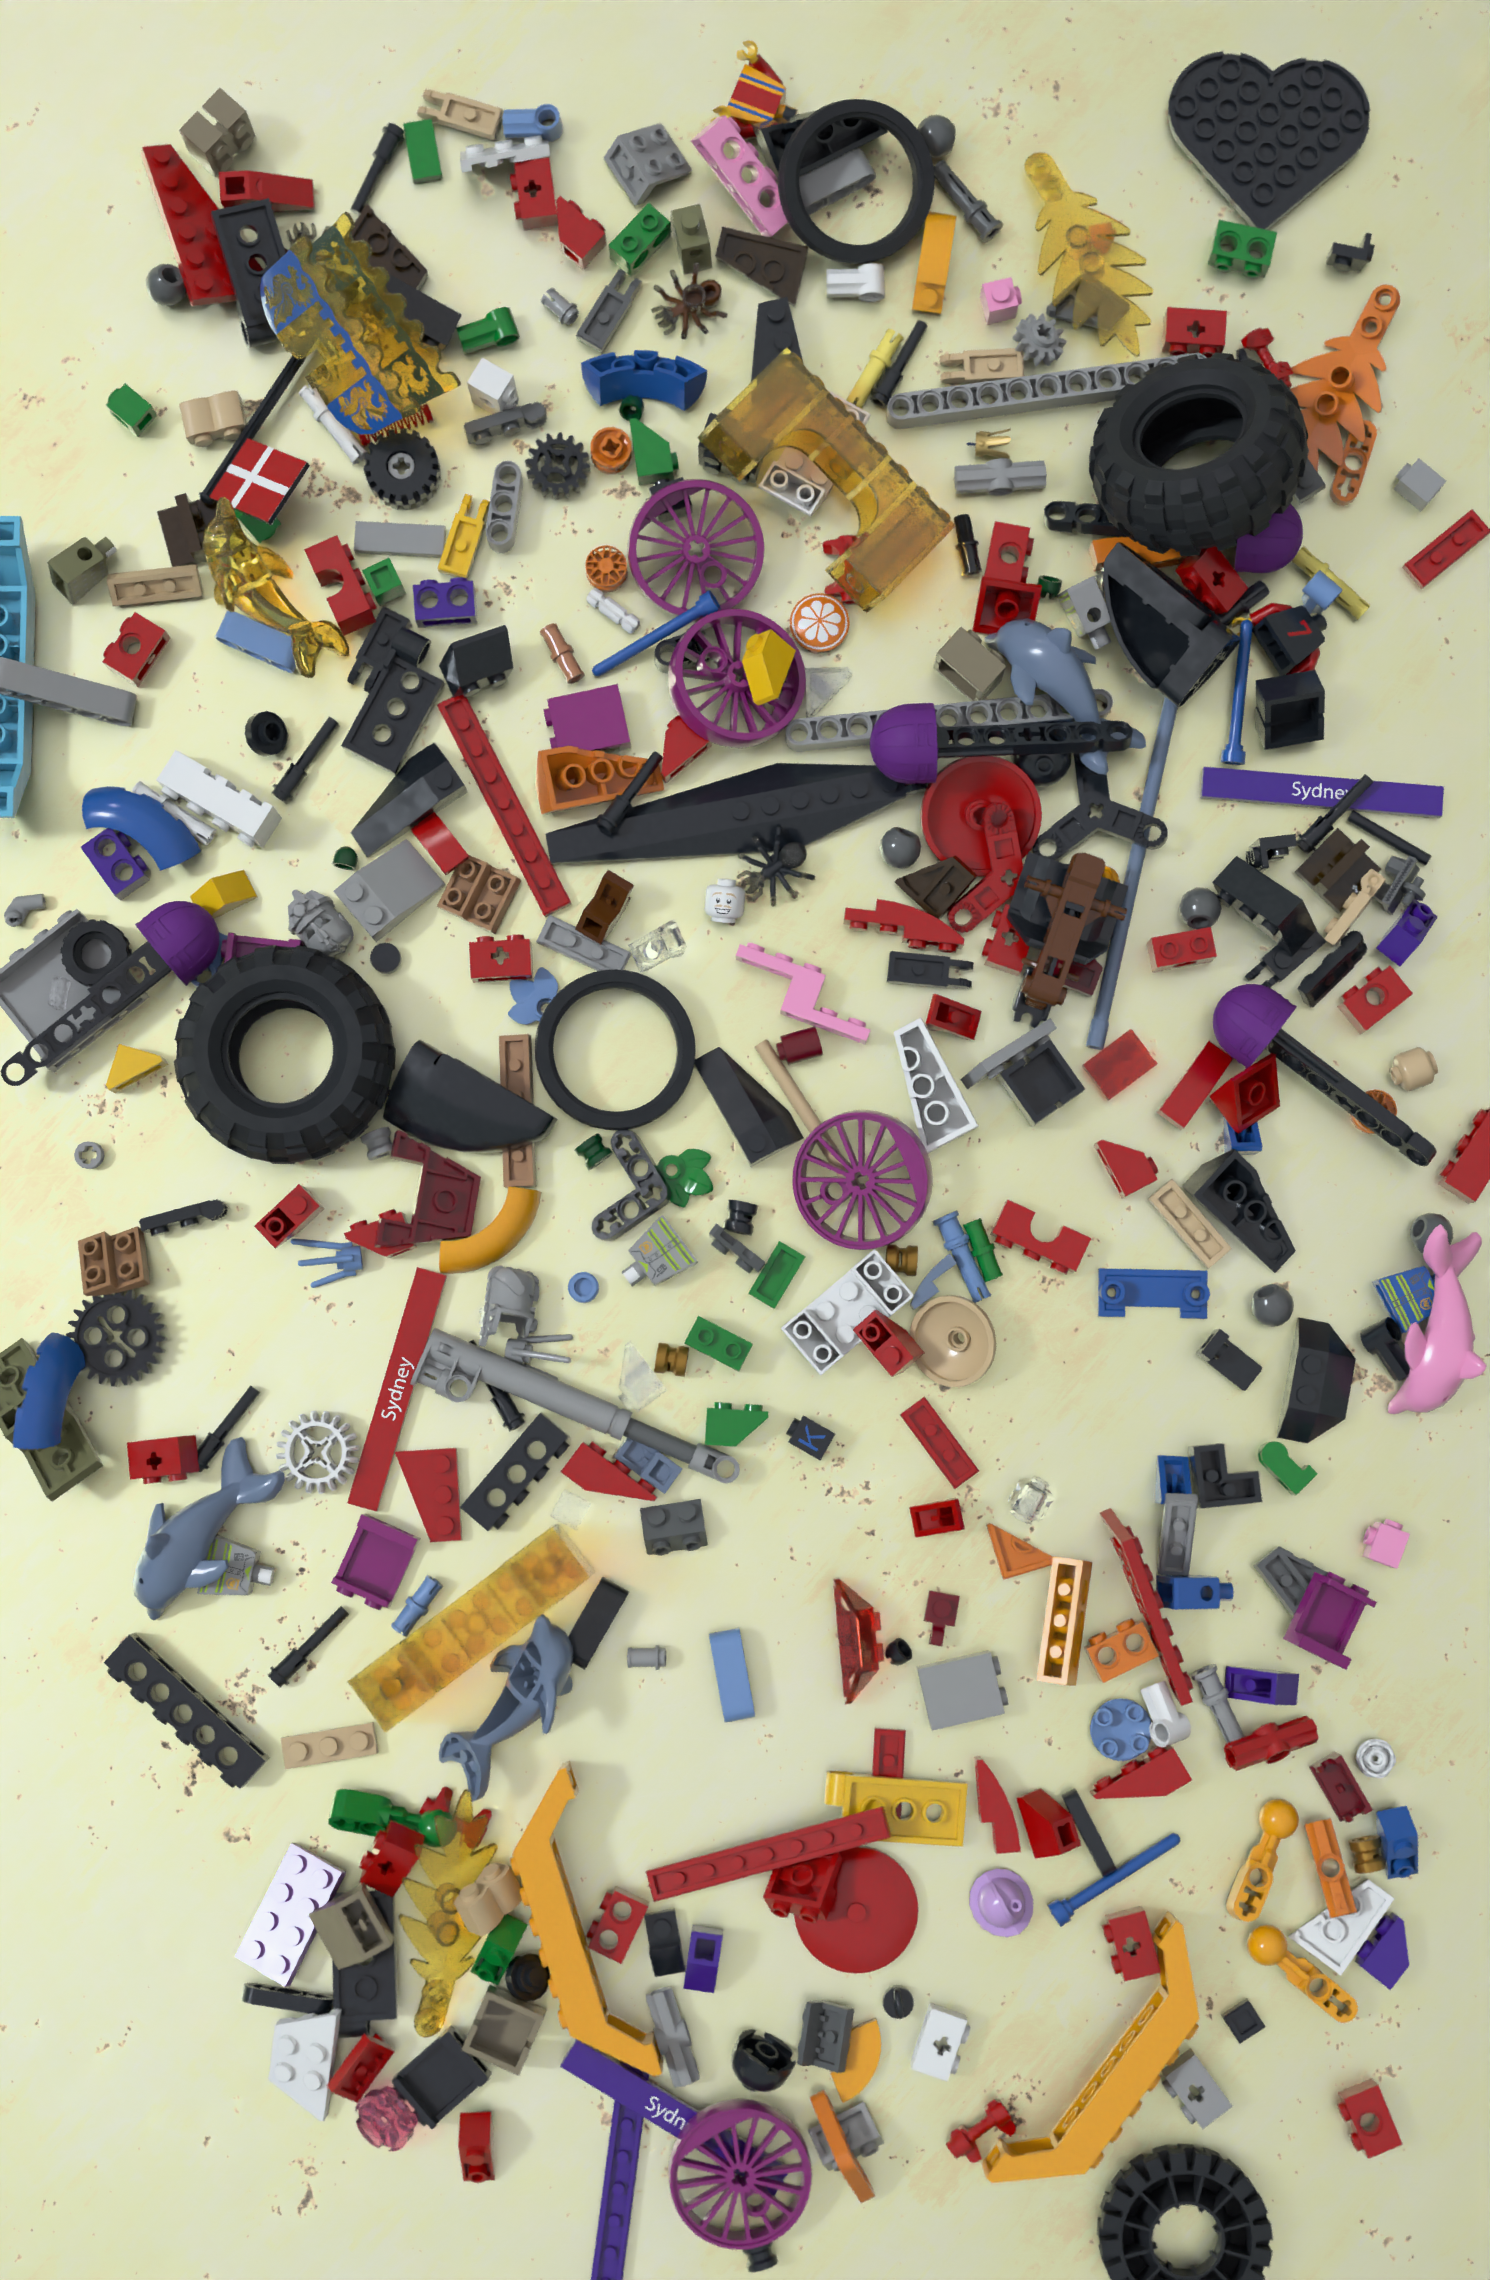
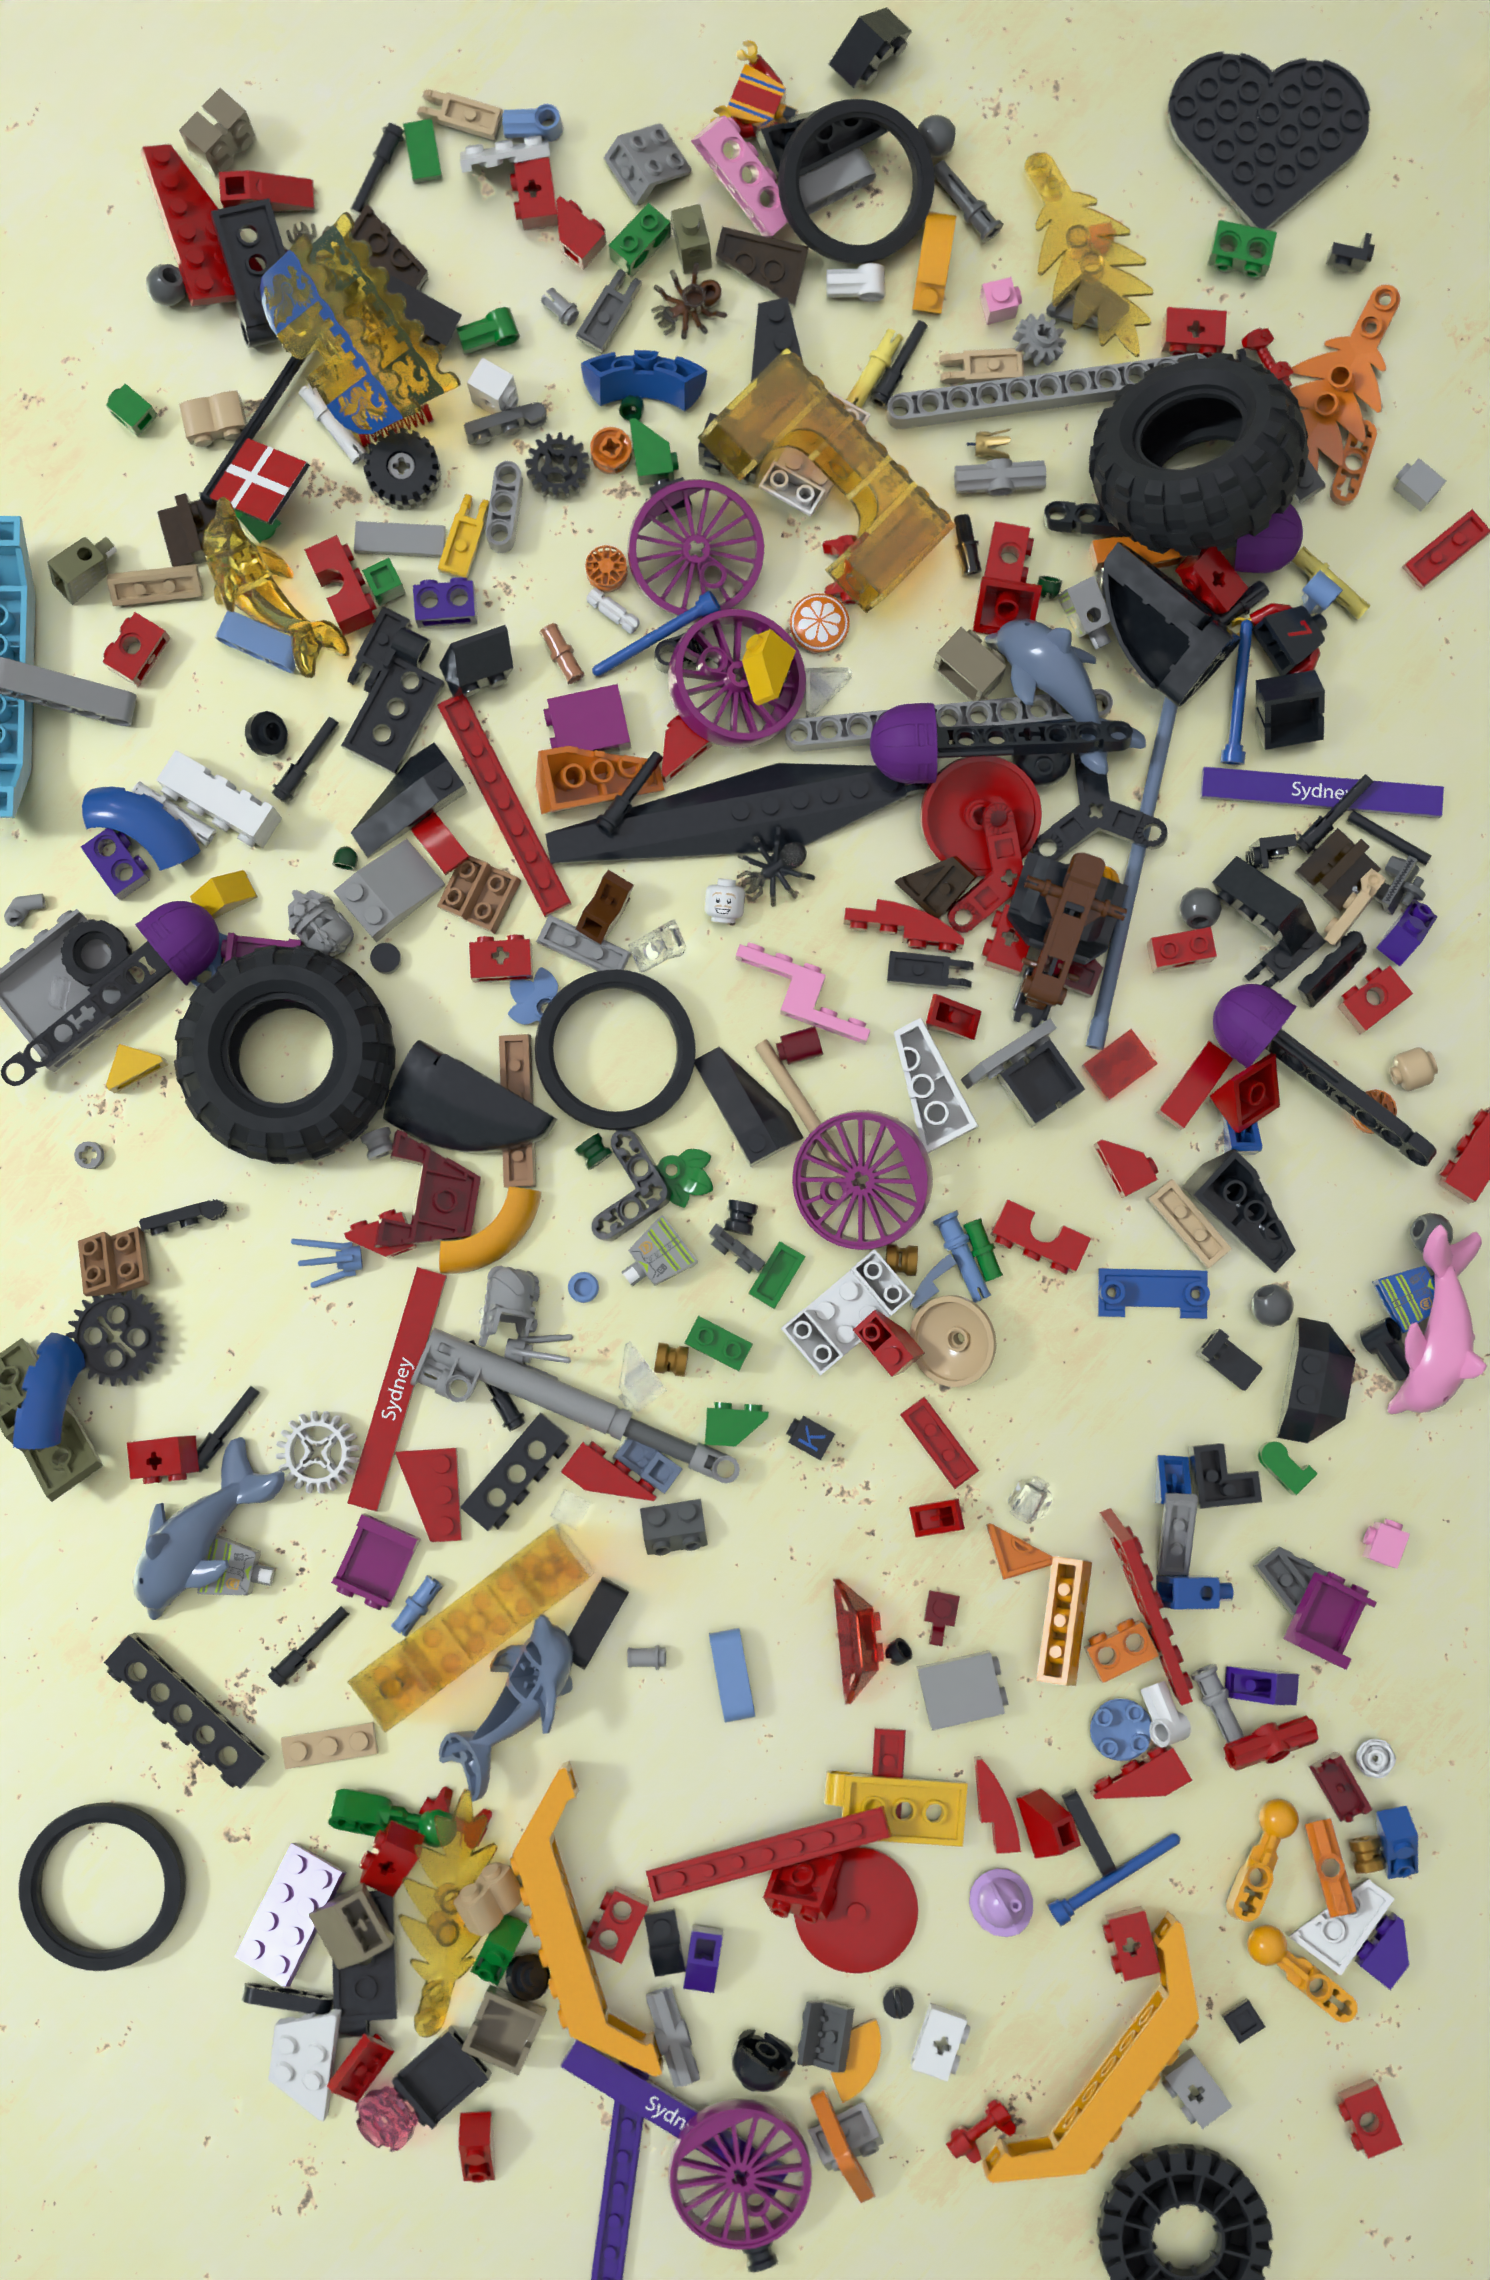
red slope [254,1184,325,1249] -> none
dark grey piece [879,827,921,869] -> none
none -> black tyre [19,1803,186,1971]
none -> black brick [829,7,912,88]

